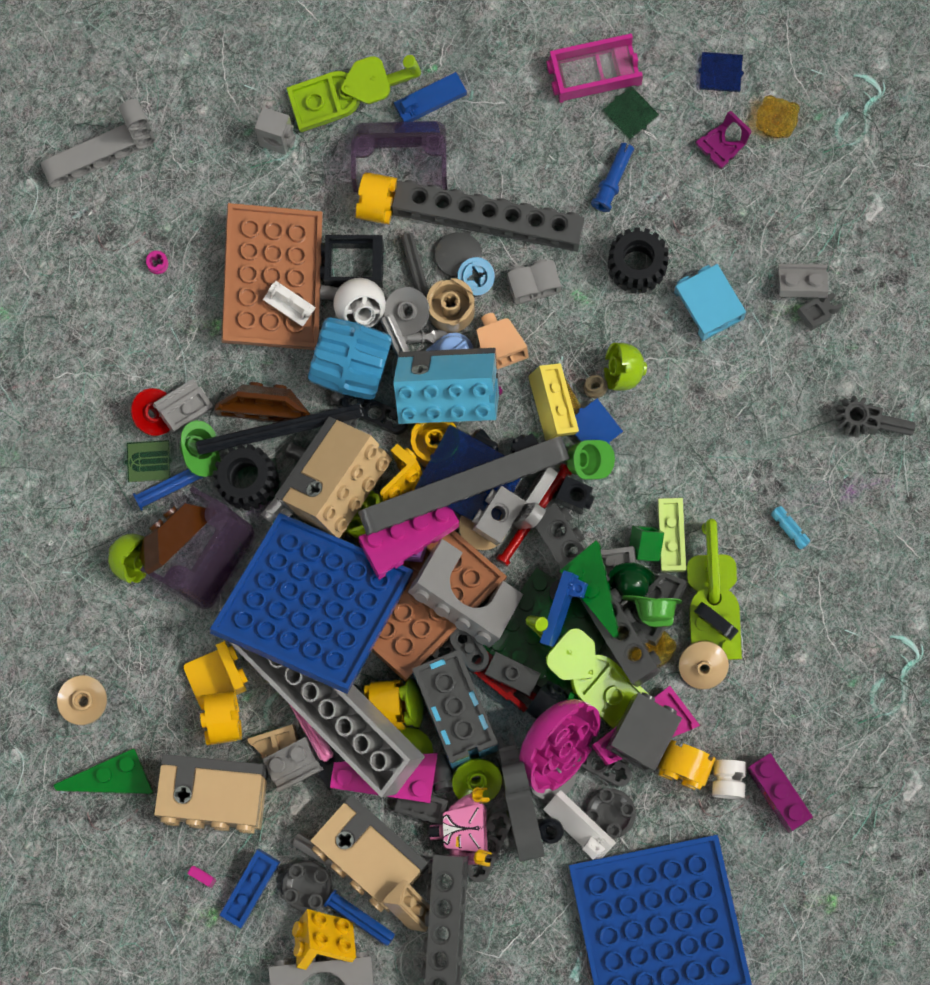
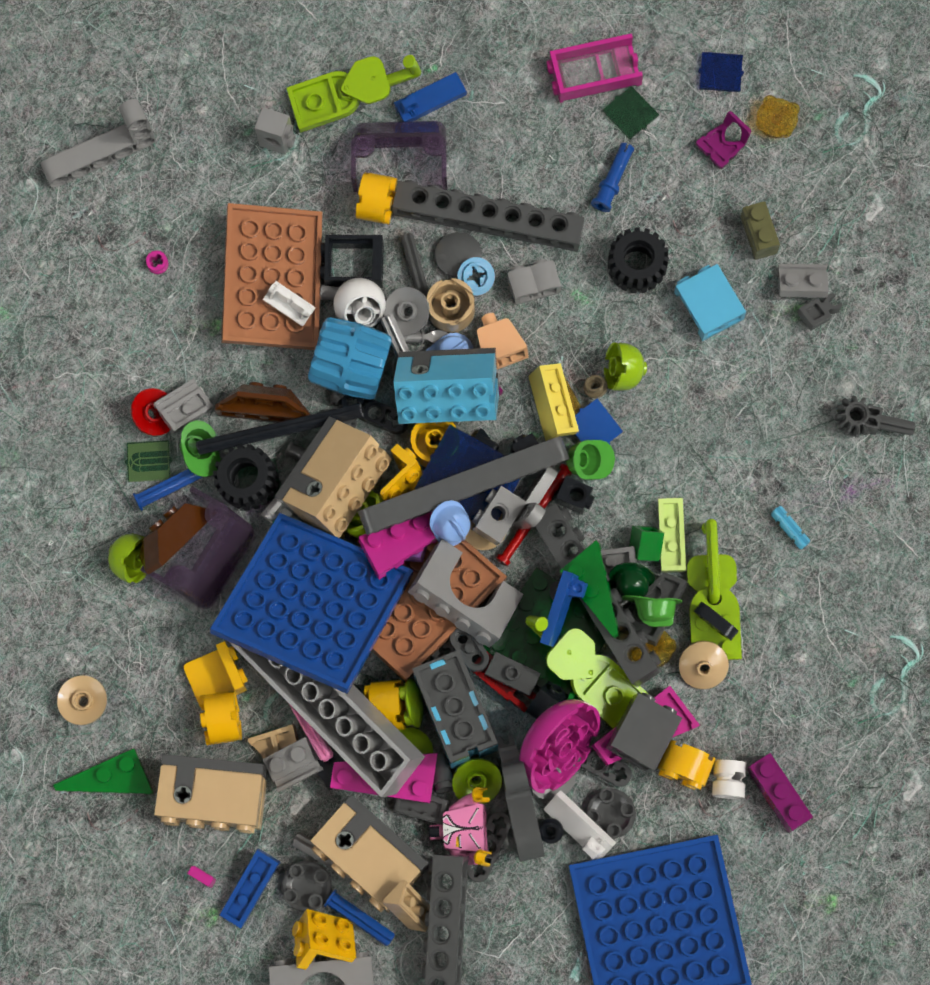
none -> light blue piece [429,500,471,546]
none -> olive brick [740,202,780,260]

